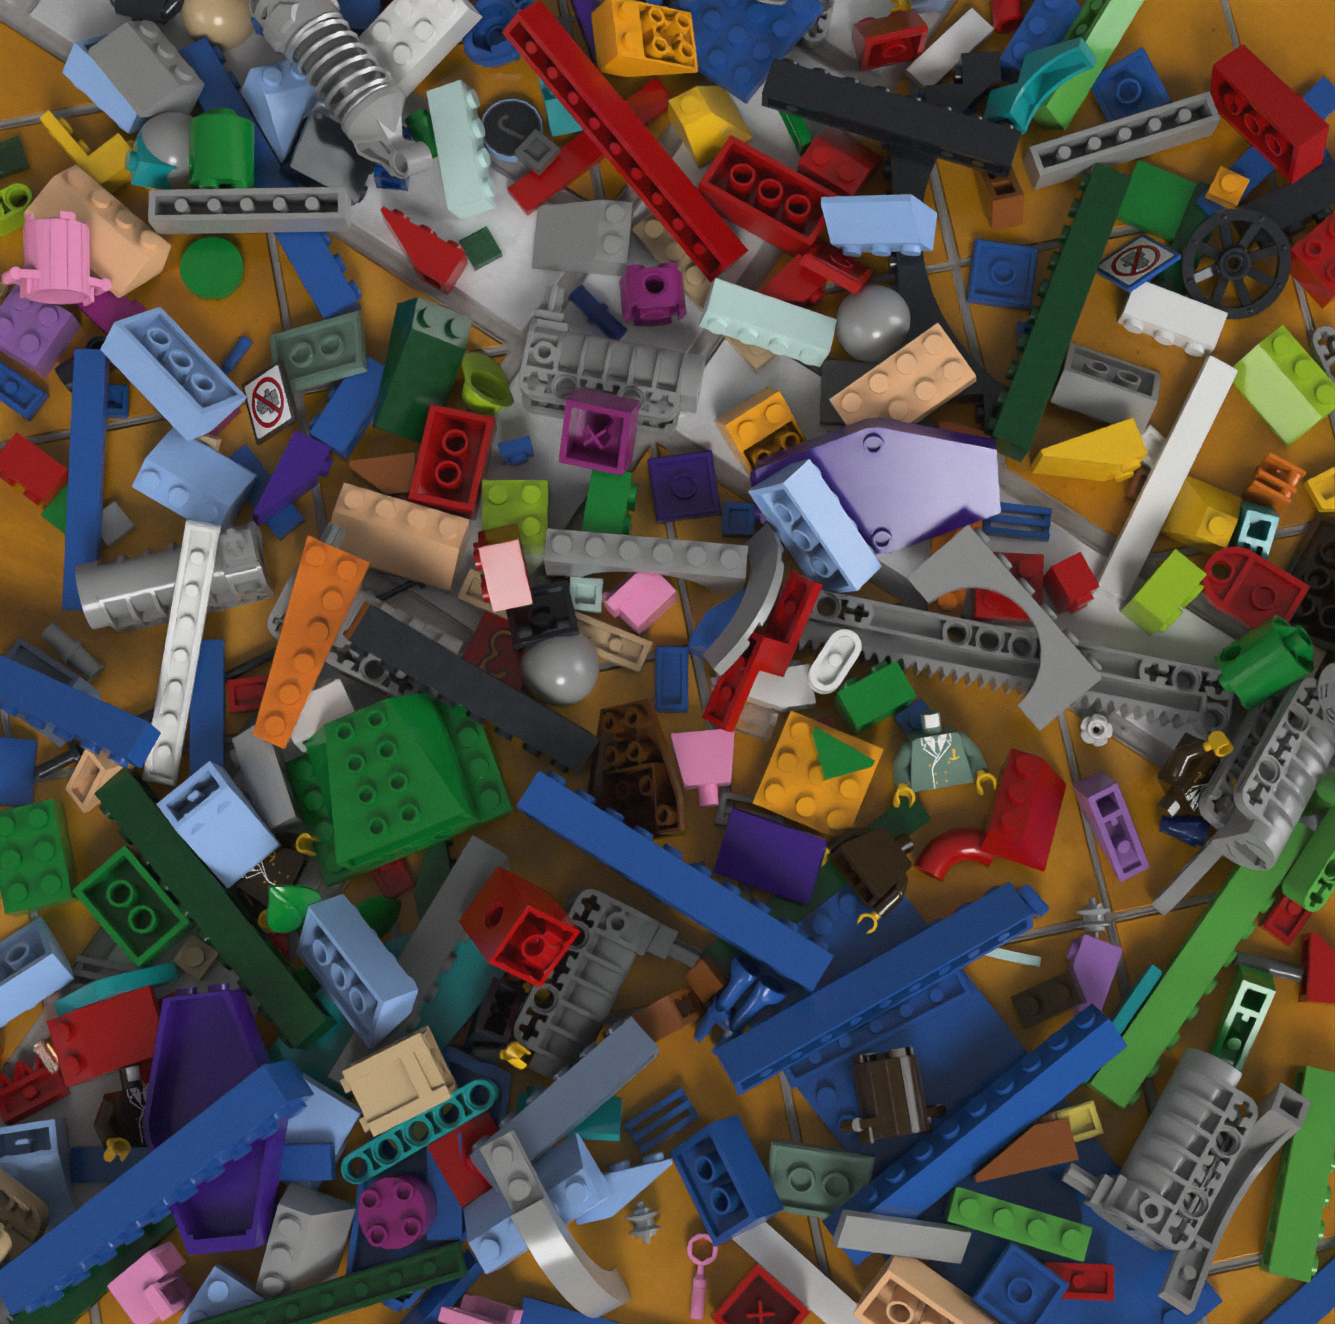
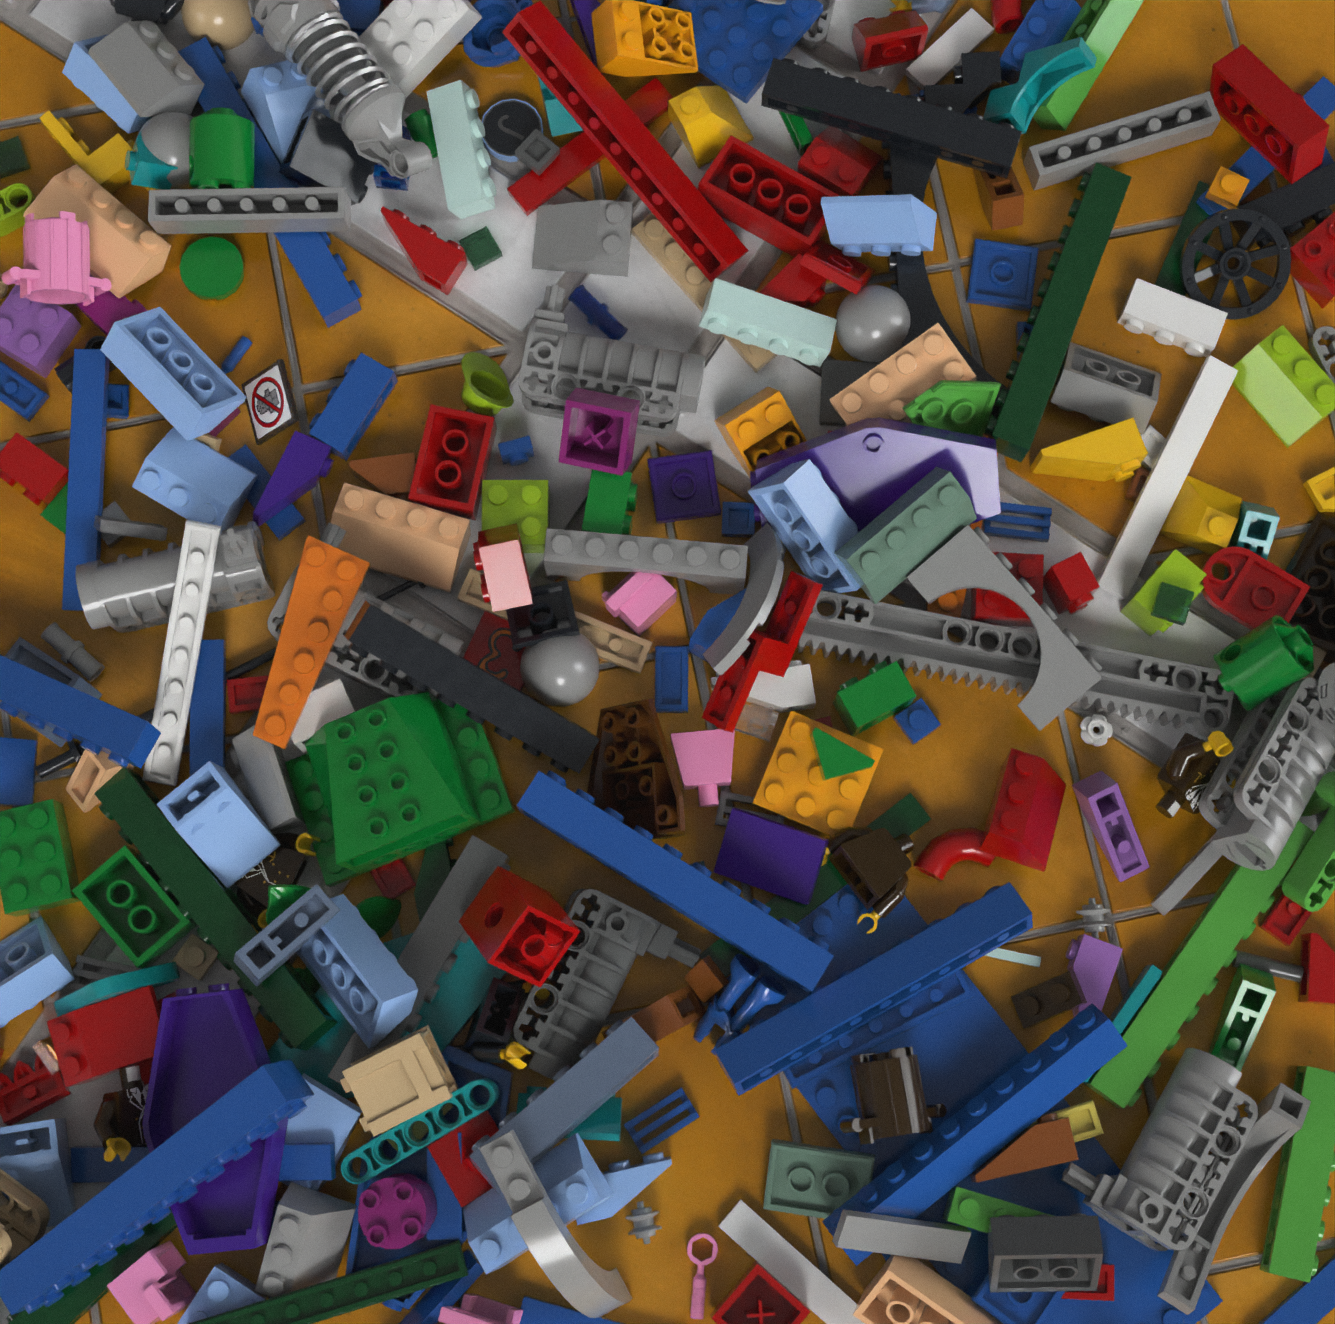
sand green tile [270,310,368,394] -> none
dark green slope [372,297,472,444] -> none
light aqua plate [569,577,604,614] -> none
magenta brick [619,262,687,326] -> none
blue slope [669,1114,784,1247] -> none
white brick [807,629,862,695] -> none
sand green torso [892,710,997,808] -> none
blue tile [1017,884,1049,919] -> none
blue slope [1091,47,1172,122] -> none
piece [1096,234,1181,293] -> none
green tile [1116,160,1197,243] -> none
clear blue cone [1158,814,1210,848] -> none
orange piece [1241,452,1307,514] -> none
none -> flat silver tile [94,515,167,541]
none -> sand blue slope [233,884,340,987]
none -> sand green slope [834,467,977,604]
none -> bright green tile [903,380,1001,437]
none -> dark grey slope [988,1213,1103,1293]
none -> clear green tile [1150,582,1194,626]

